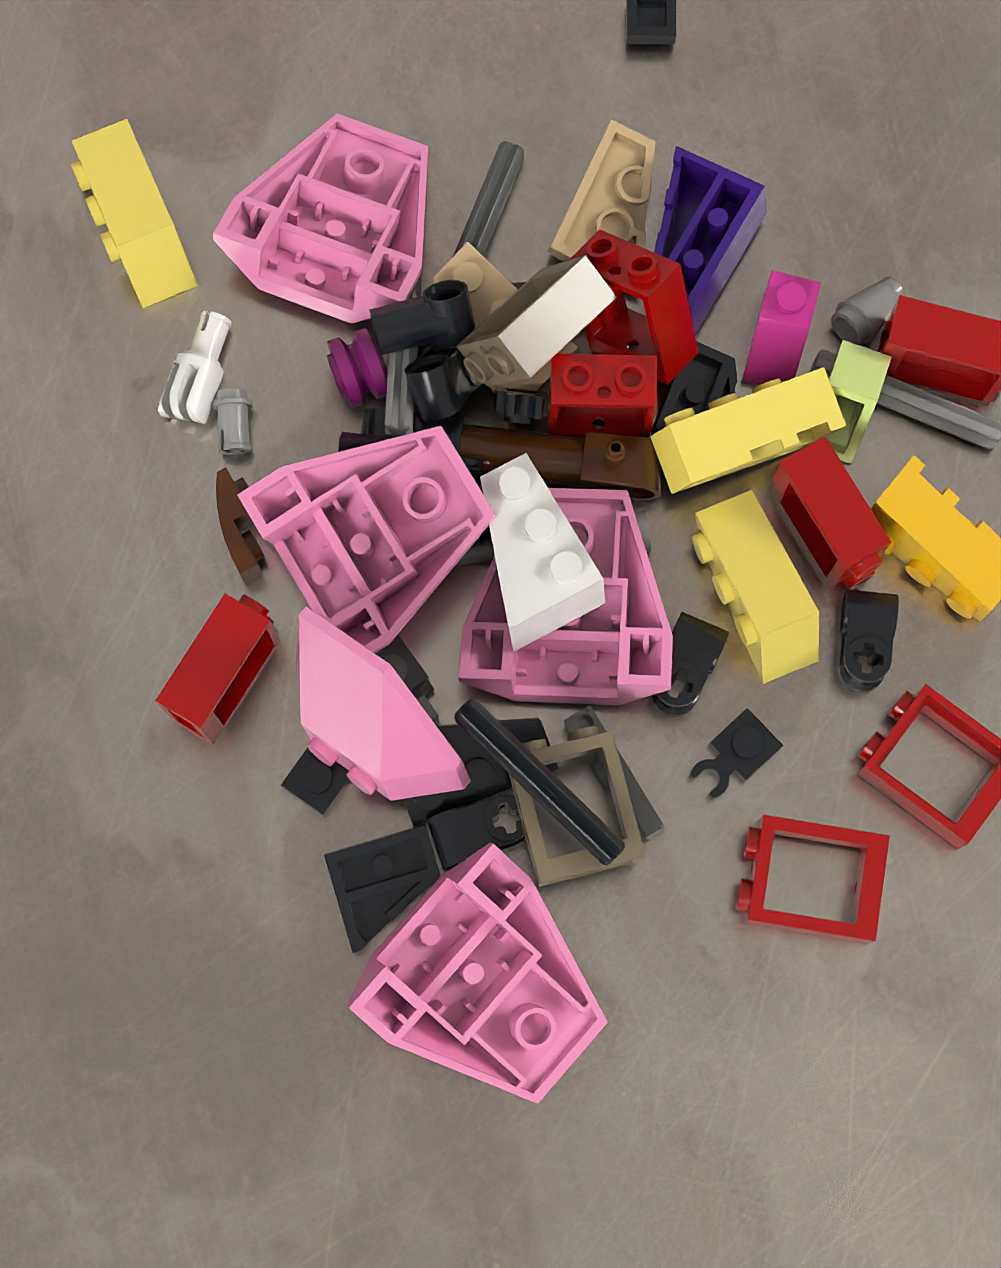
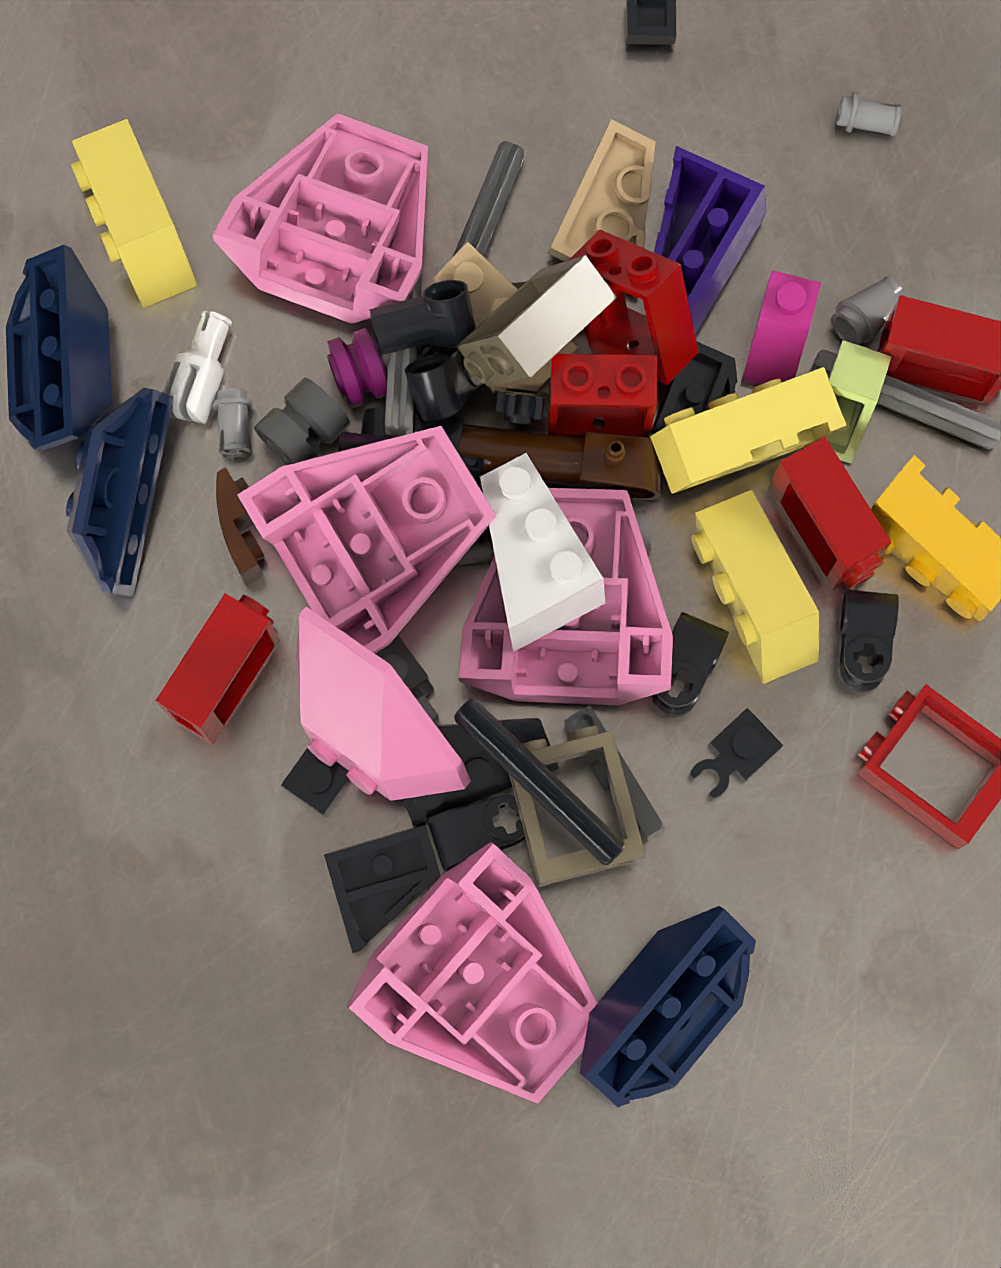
red window [736,815,890,945] -> none
none -> dark blue wedge [6,244,112,451]
none -> dark blue wedge [66,387,174,596]
none -> dark grey wheel [253,377,351,465]
none -> dark blue wedge [579,906,756,1107]
none -> light grey pin [836,92,902,136]

